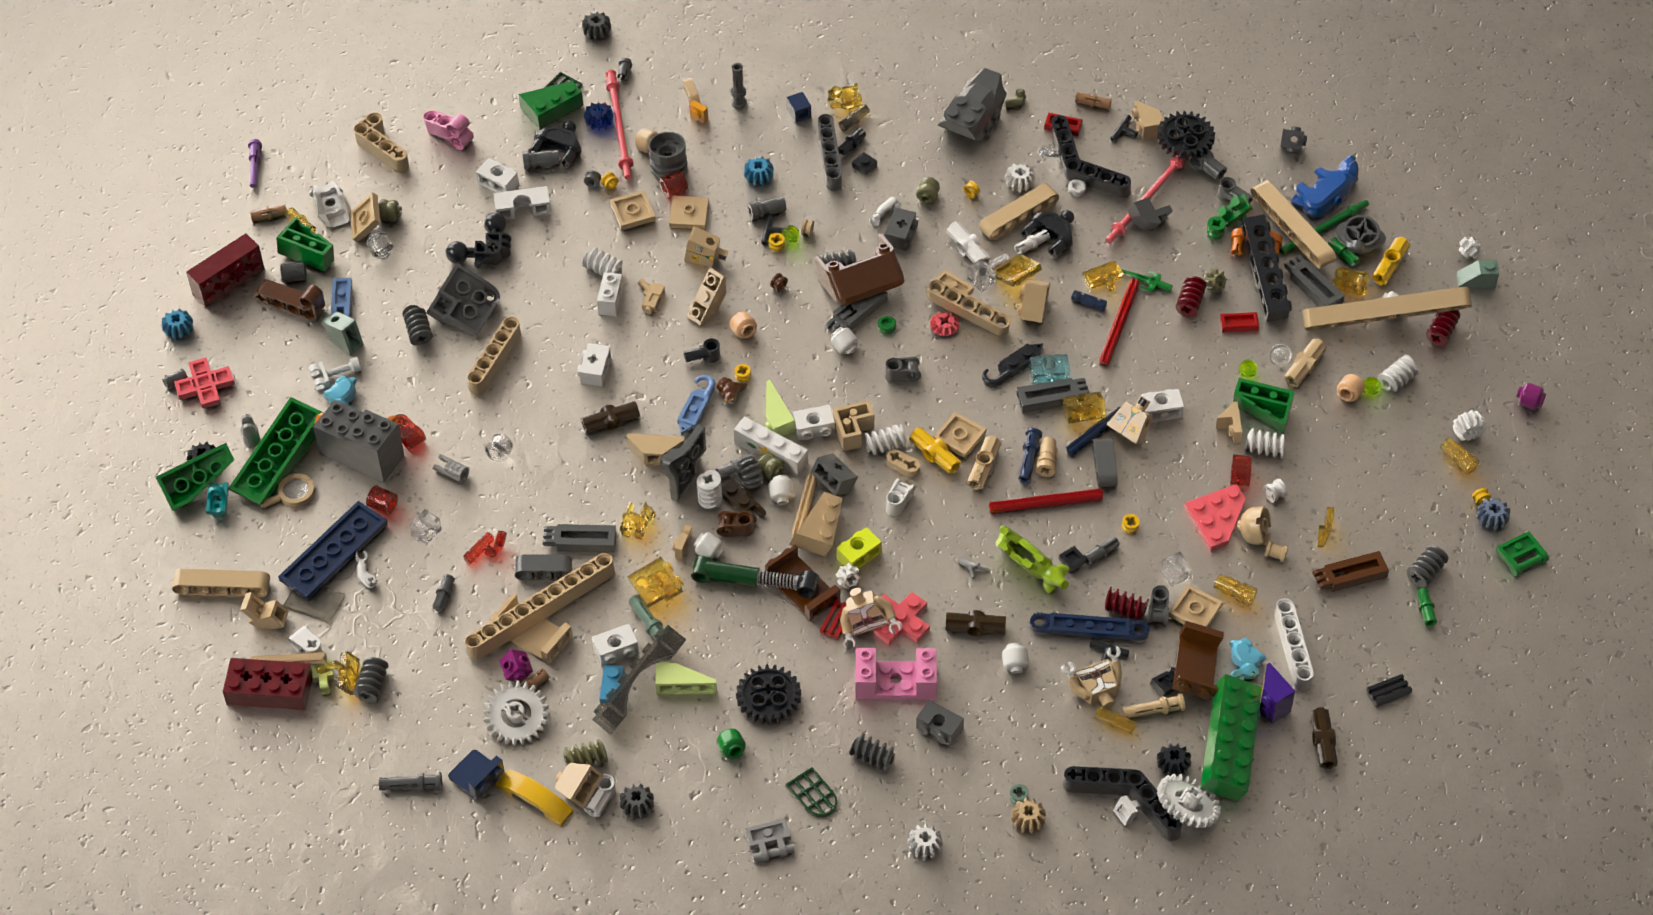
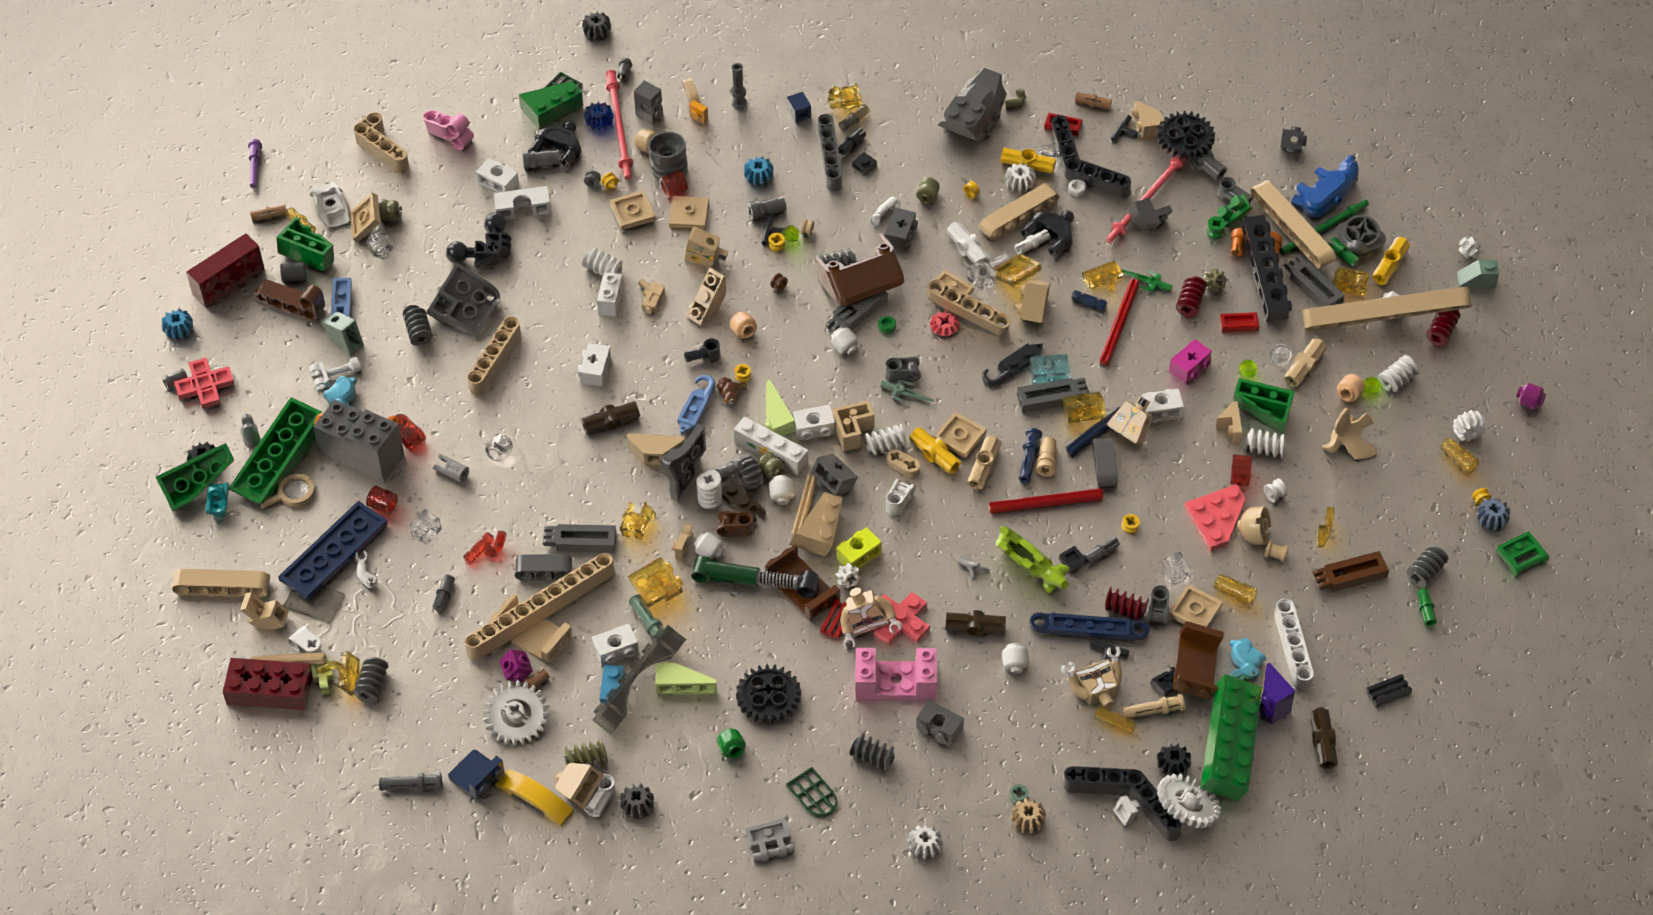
none -> dark grey brick [634,80,663,124]
none -> sand green piece [880,380,934,402]
none -> yellow piece [1000,147,1056,174]
none -> dark pink brick [1169,339,1212,384]
none -> tan animal [1322,408,1377,460]

